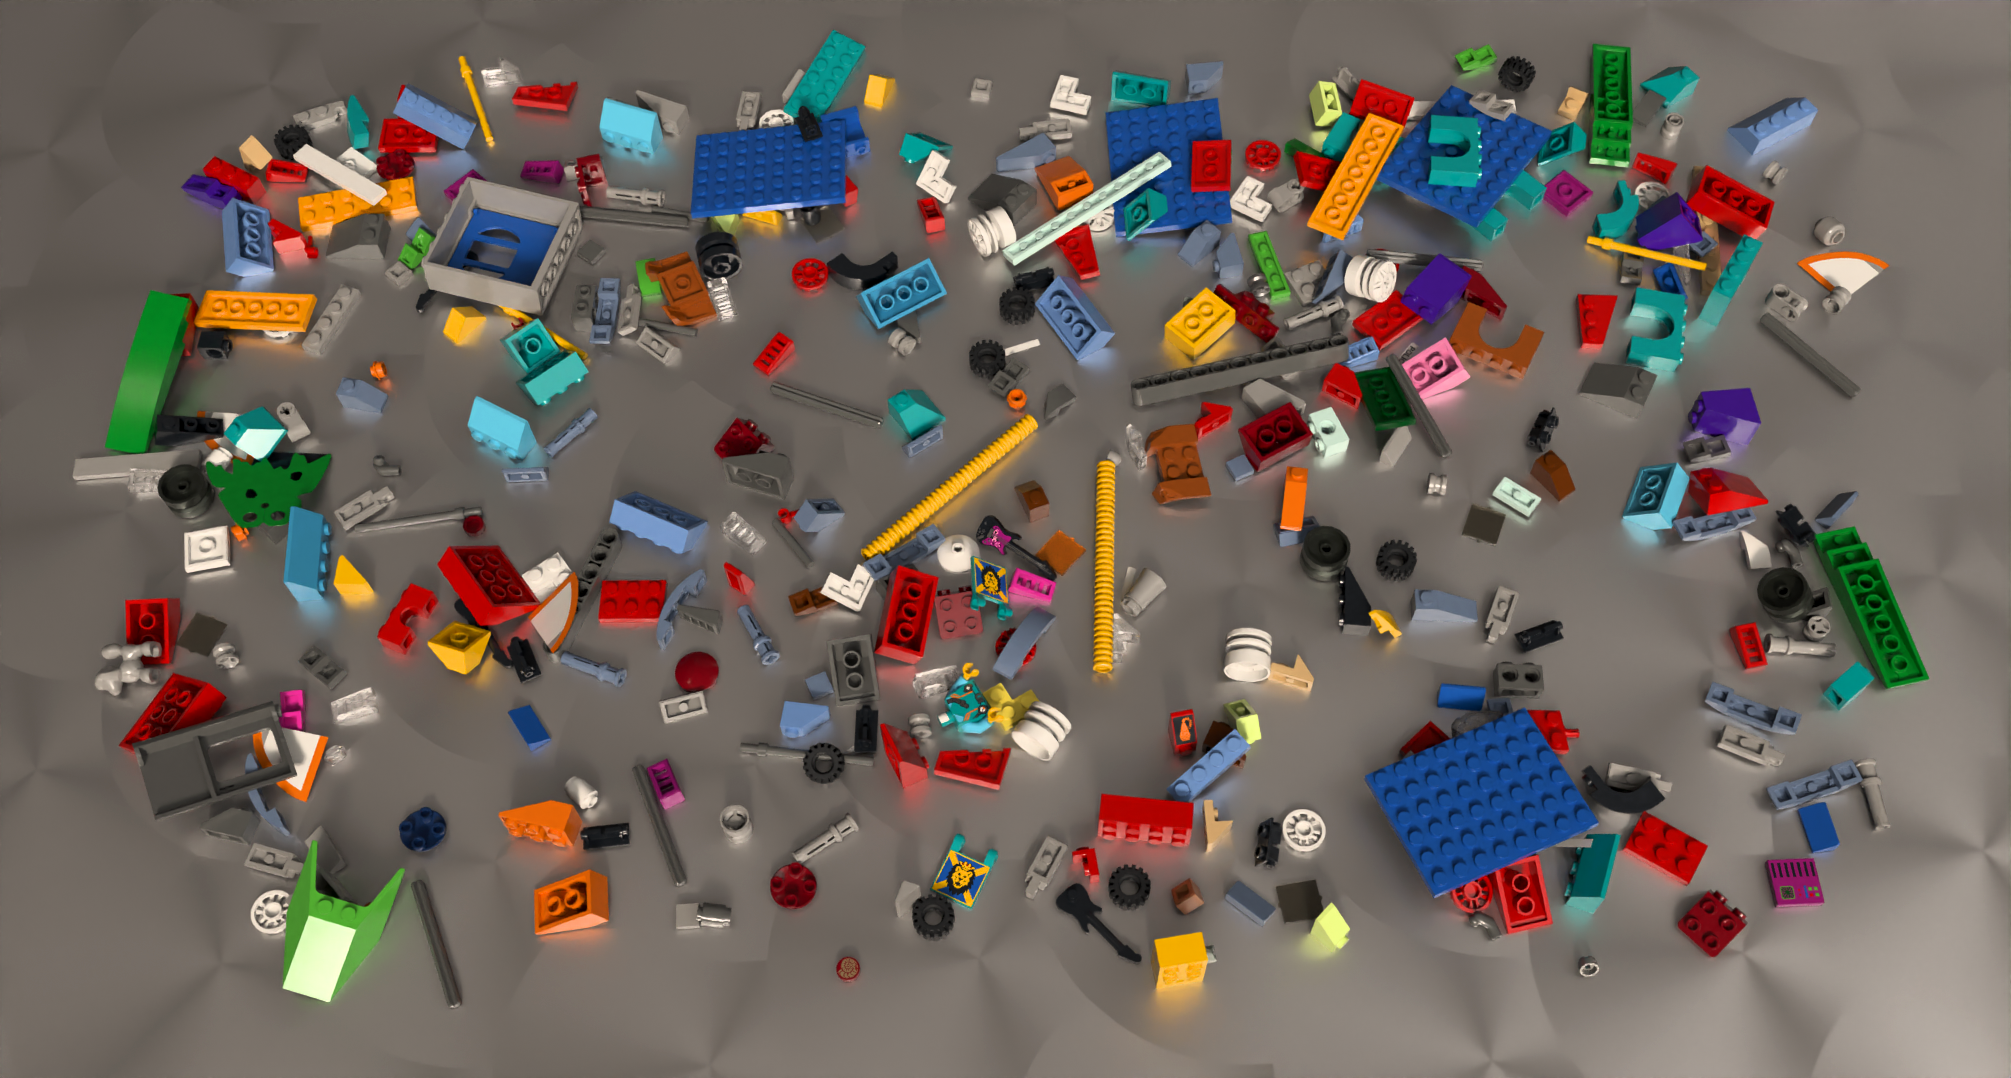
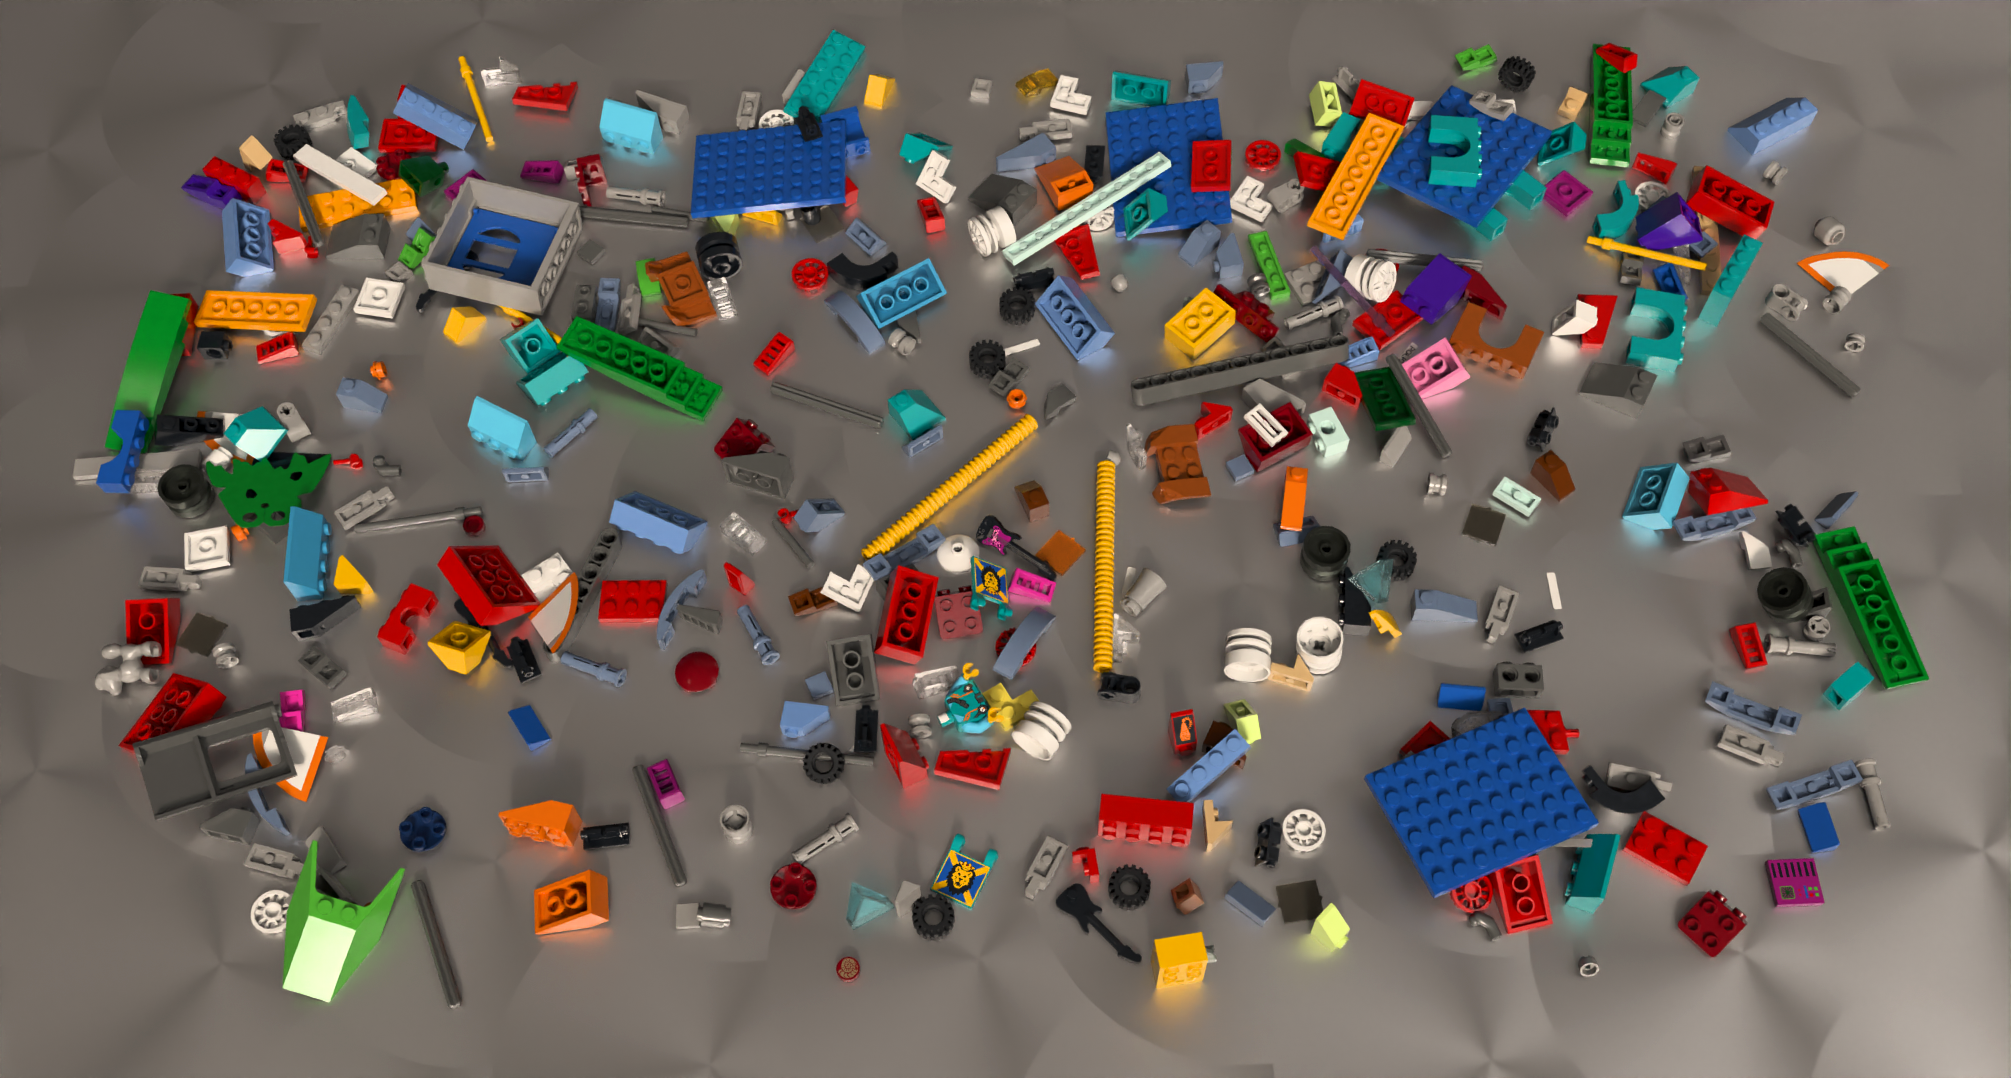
white brick [564,776,598,809] -> none
light grey slope [659,690,708,723] -> none
dark purple slope [1688,388,1761,445] -> none
none -> blue arch [96,410,149,493]
none -> light grey hinge [138,566,203,592]
none -> red slope [256,331,299,364]
none -> dark grey axle [283,160,325,247]
none -> black slope [289,595,361,641]
none -> red hand [333,454,363,469]
none -> white plate [353,277,405,319]
none -> dark green torso [399,155,449,197]
none -> green slope [556,316,723,422]
none -> sand blue slope [824,290,886,354]
none -> sand blue slope [845,217,887,256]
none -> clear light blue slope [846,882,895,930]
none -> clear yellow slope [1015,69,1058,97]
none -> black hinge [1084,145,1105,184]
none -> black piece [1097,672,1141,703]
none -> light grey hinge [1111,274,1128,292]
none -> white tile [1244,403,1288,447]
none -> white wheel [1296,617,1344,674]
none -> clear purple bar [1310,246,1396,338]
none -> clear light blue slope [1348,559,1394,603]
none -> white sticker [1546,572,1562,609]
none -> white slope [1551,300,1598,336]
none -> red slope [1596,43,1638,73]
none -> light grey bush [1845,333,1866,352]

